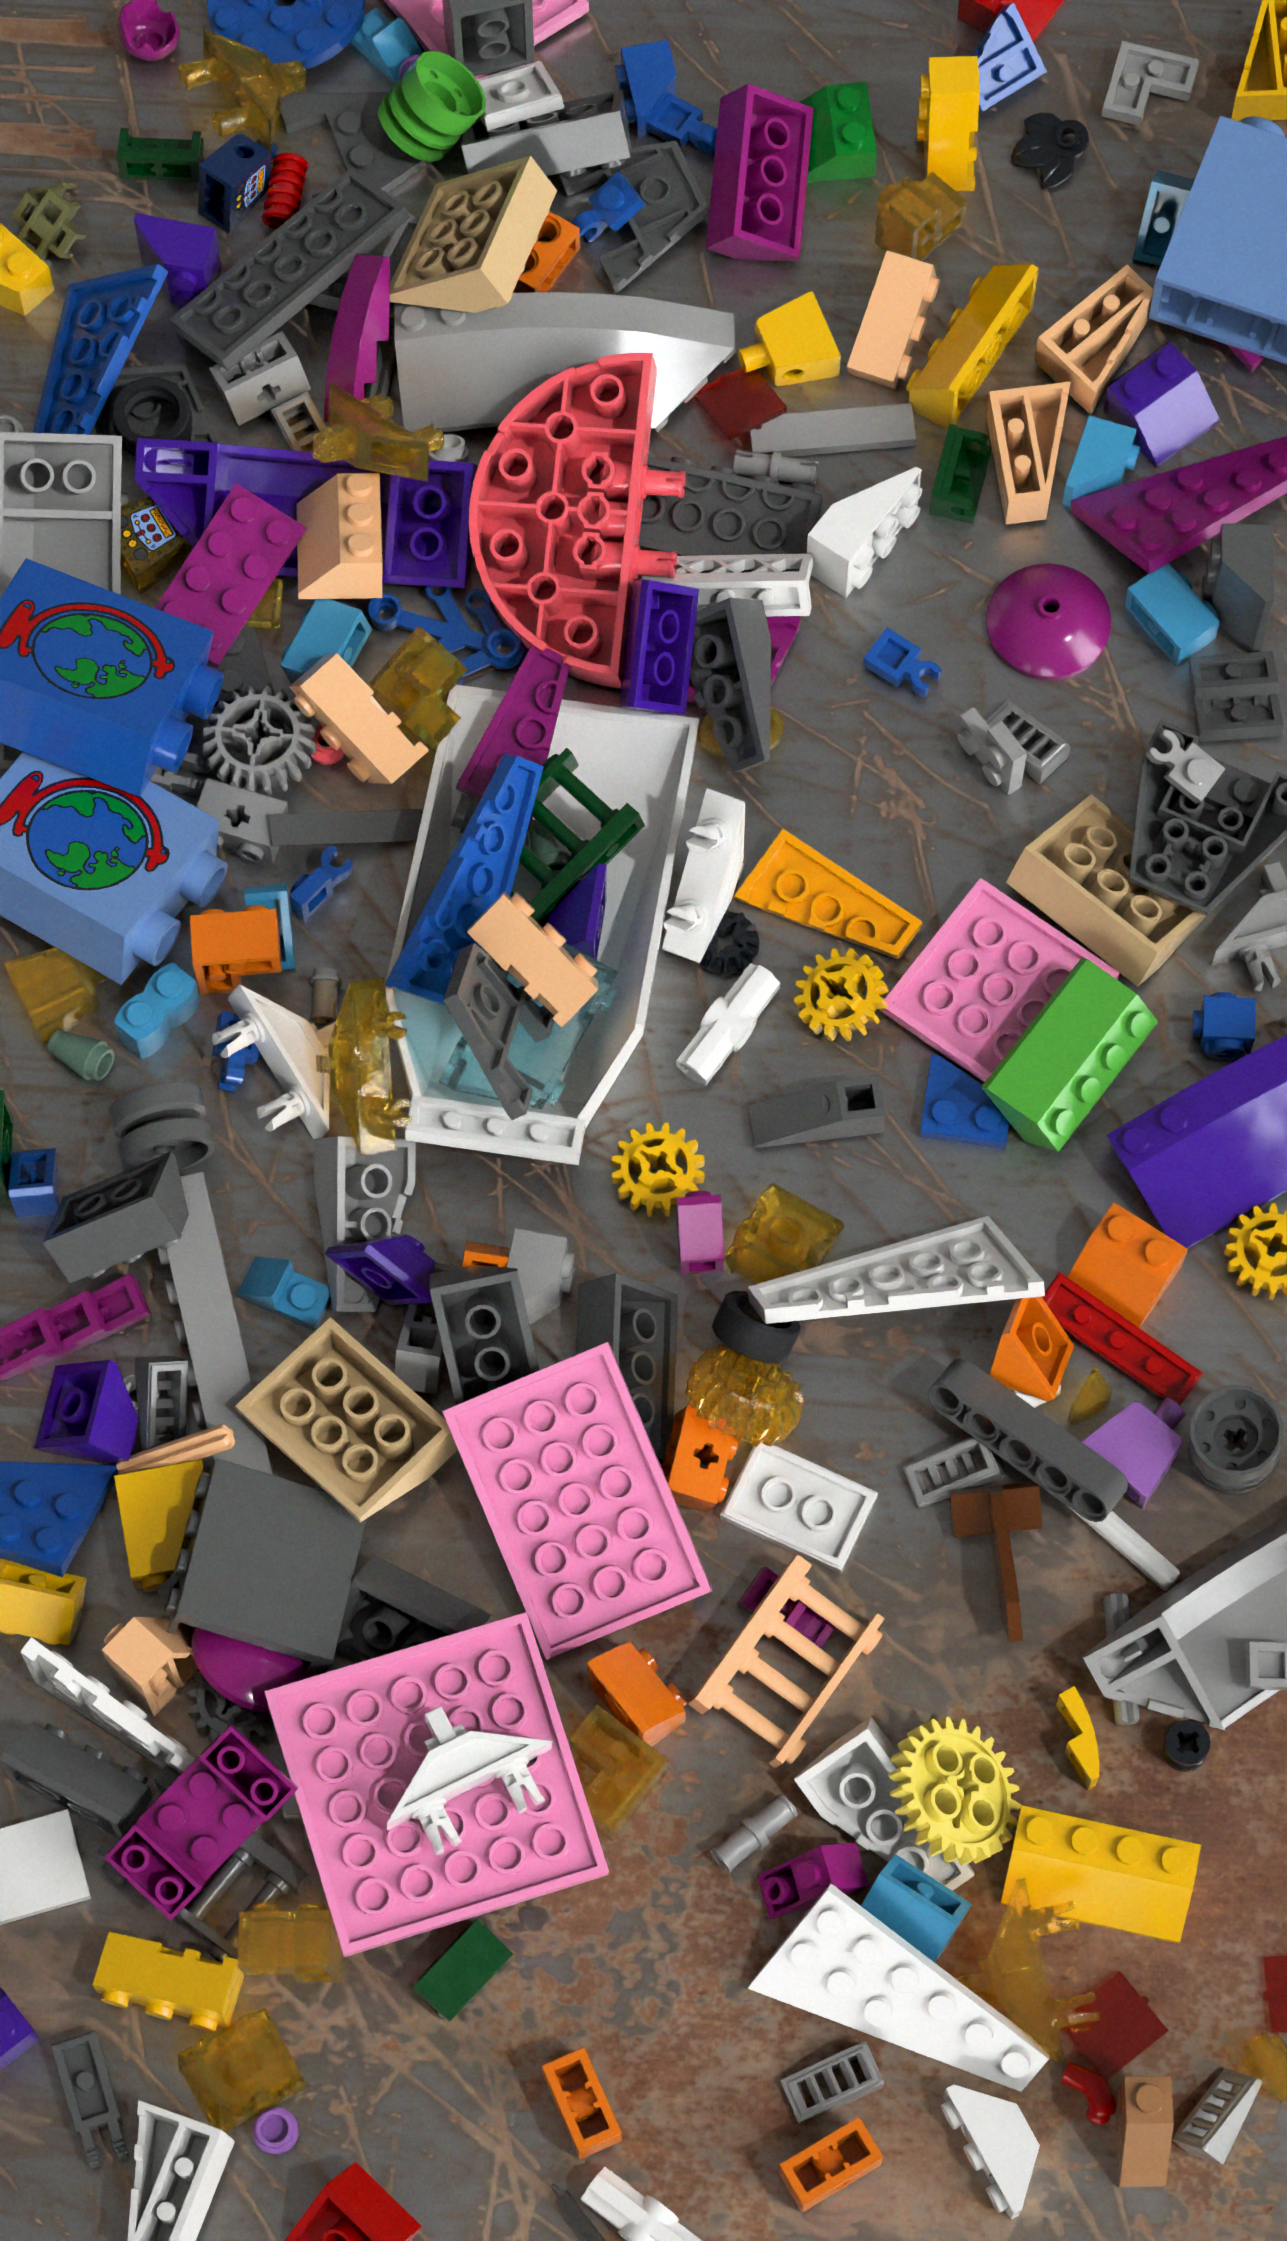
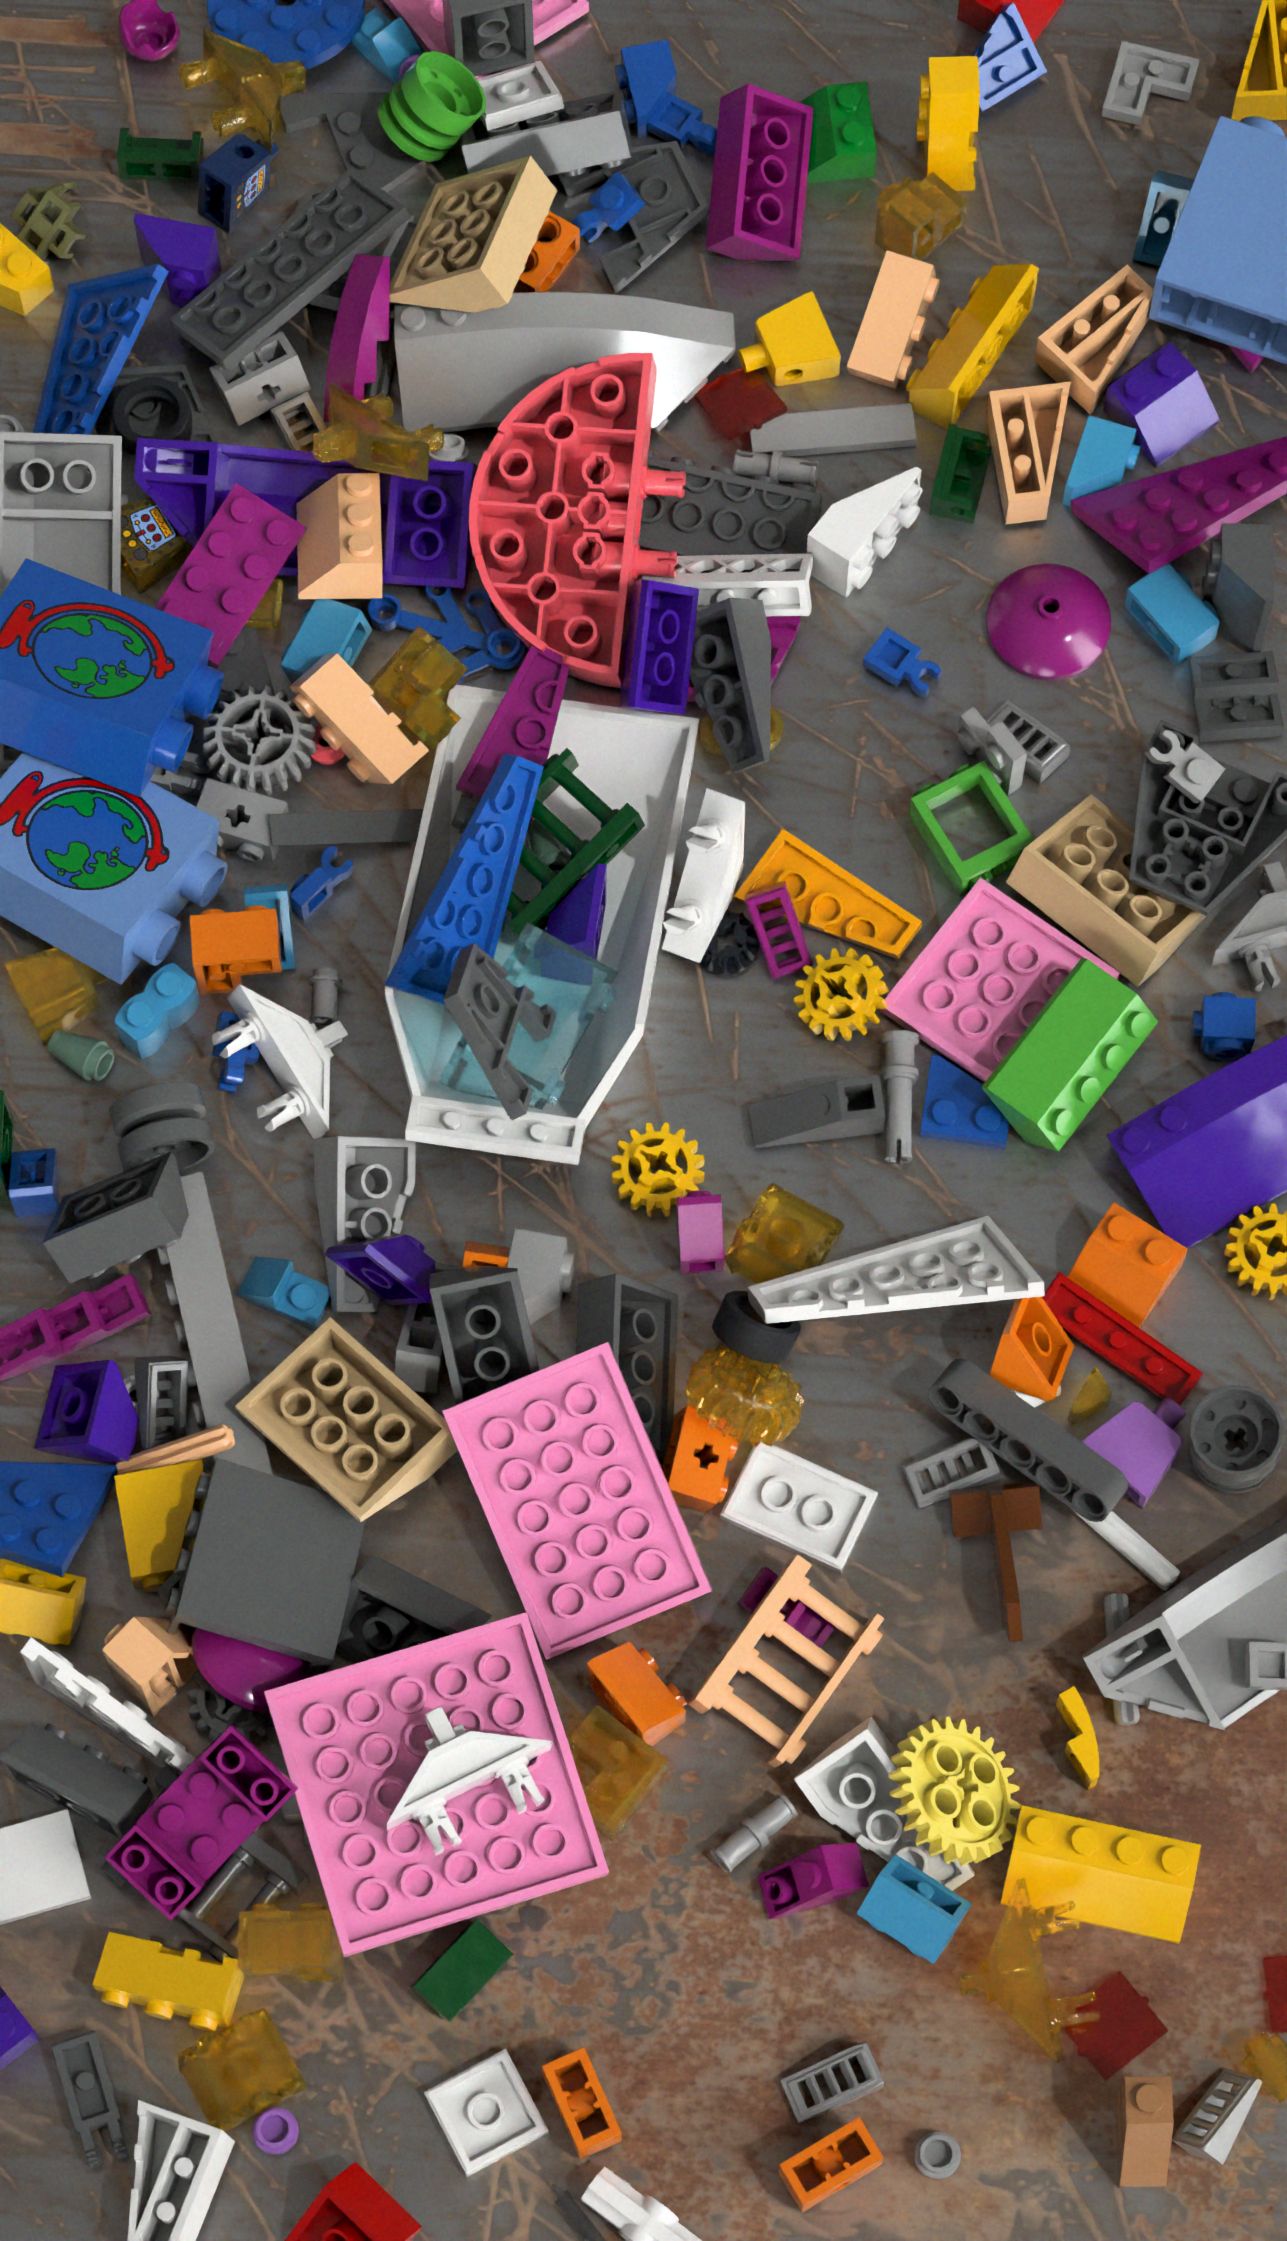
red piece [261,153,309,230] -> none
clear yellow connector [316,977,413,1156] -> none
light nougat wedge [467,891,598,1028] -> none
white piece [676,963,780,1086] -> none
white wing [748,1883,1051,2092] -> none
white slope [941,2084,1040,2220] -> none
black plate [1011,112,1089,190] -> none
red arm [1060,2061,1116,2126] -> none
black wheel [1162,1720,1211,1772] -> none
none -> white tile [424,2049,549,2177]
none -> magenta slope [745,881,814,979]
none -> light grey pin [880,1030,919,1164]
none -> bright green window [909,761,1034,897]
none -> light grey plate [914,2132,961,2180]

